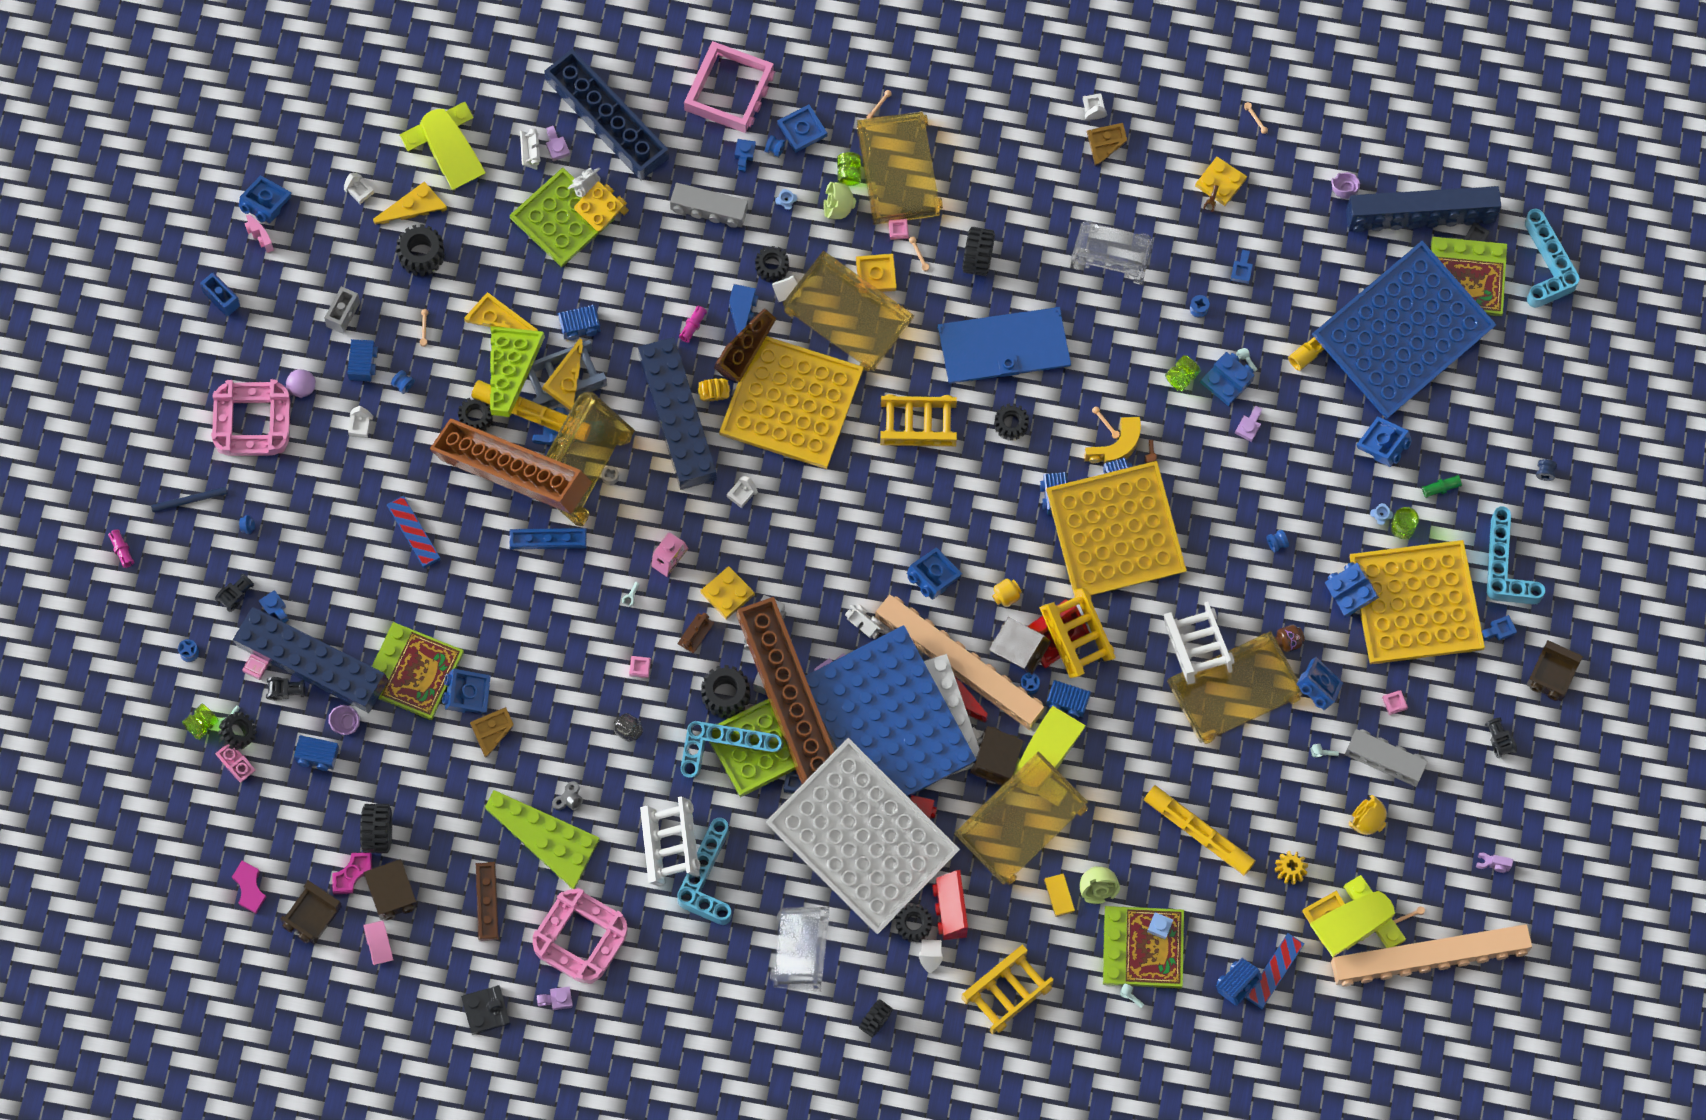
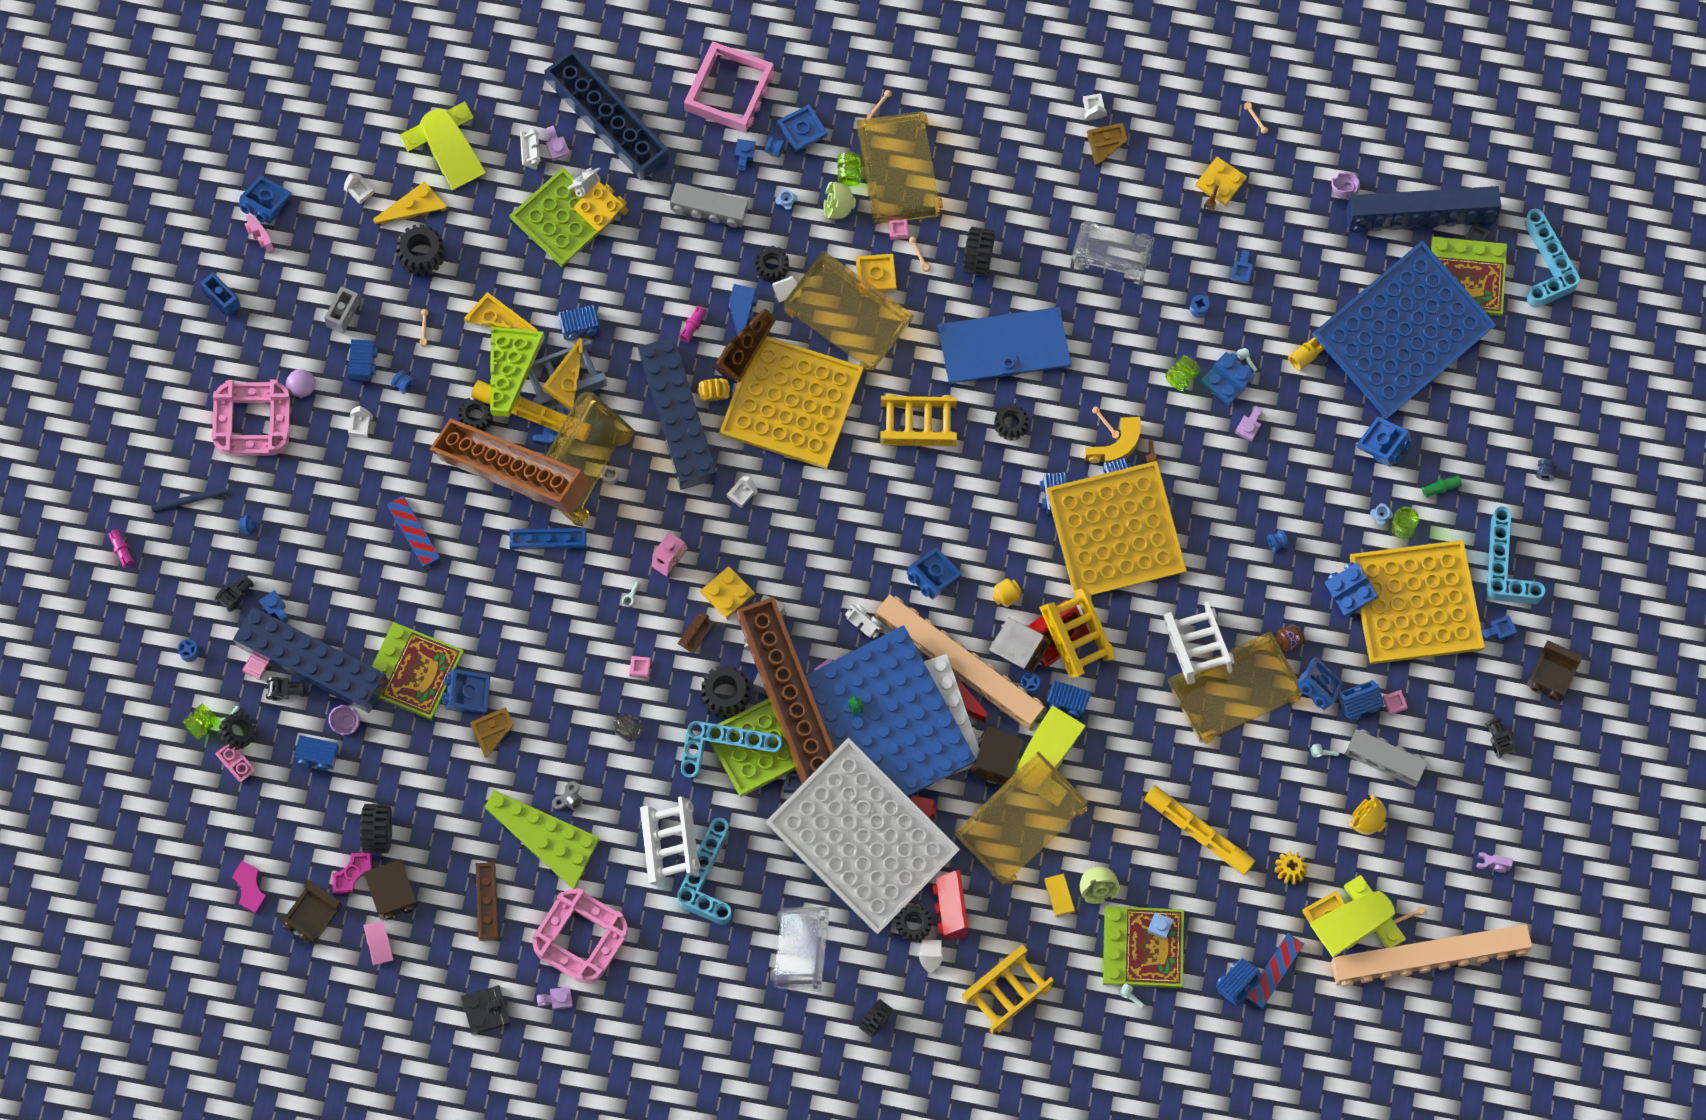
none -> green plate [848,696,864,714]
none -> blue brick [1338,680,1384,719]

